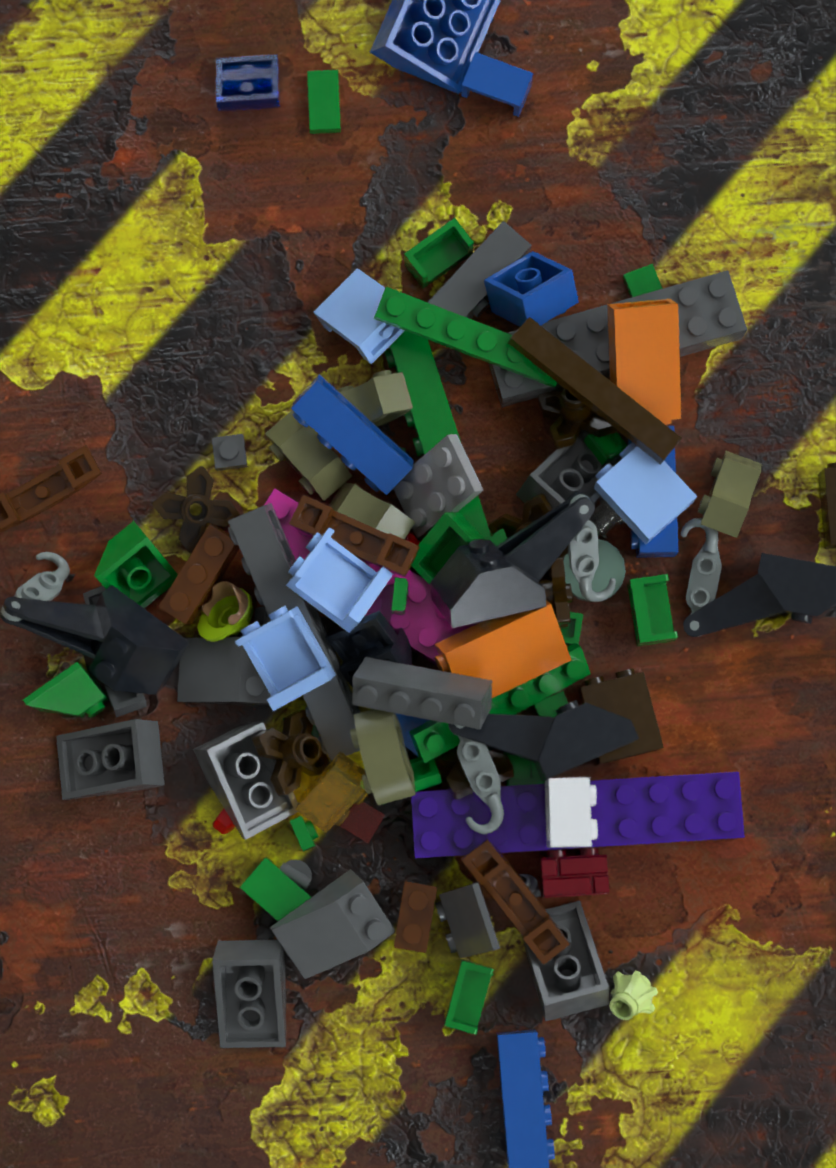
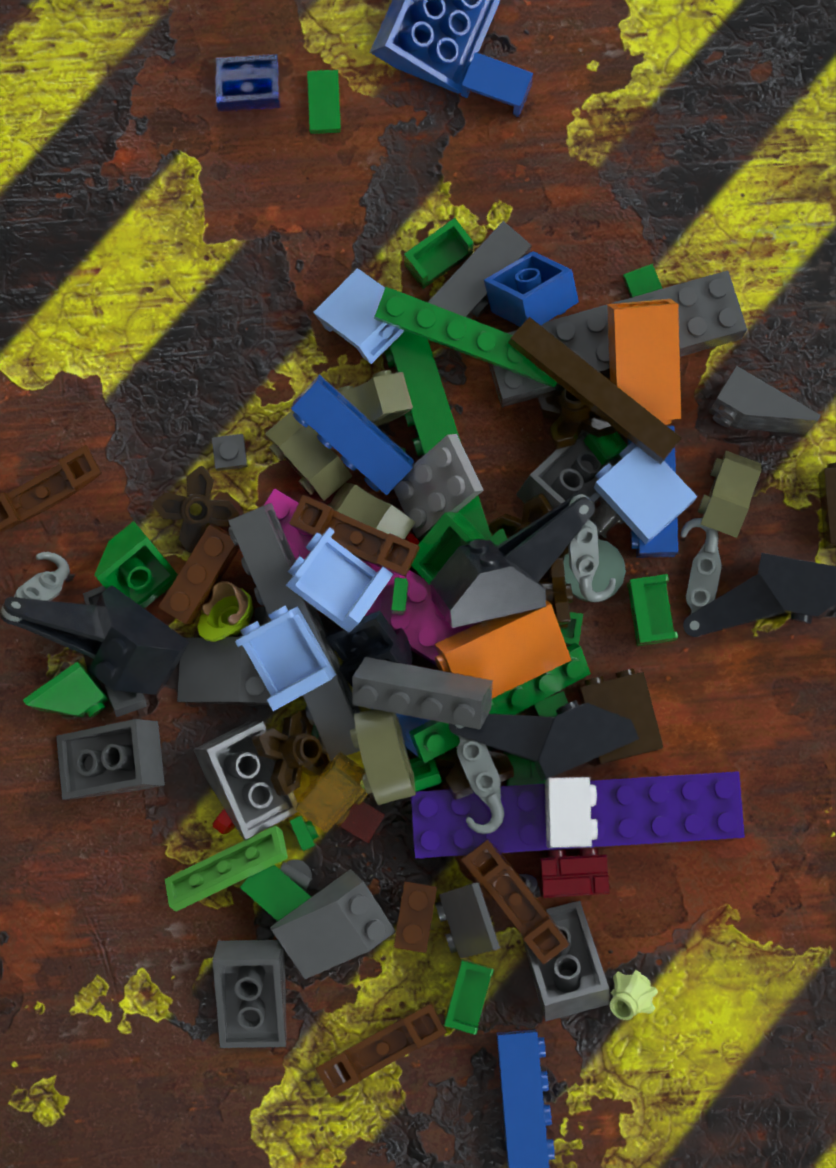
none -> bright green plate [165,825,288,912]
none -> reddish brown slope [316,1003,447,1098]
none -> dark grey slope [708,366,821,434]

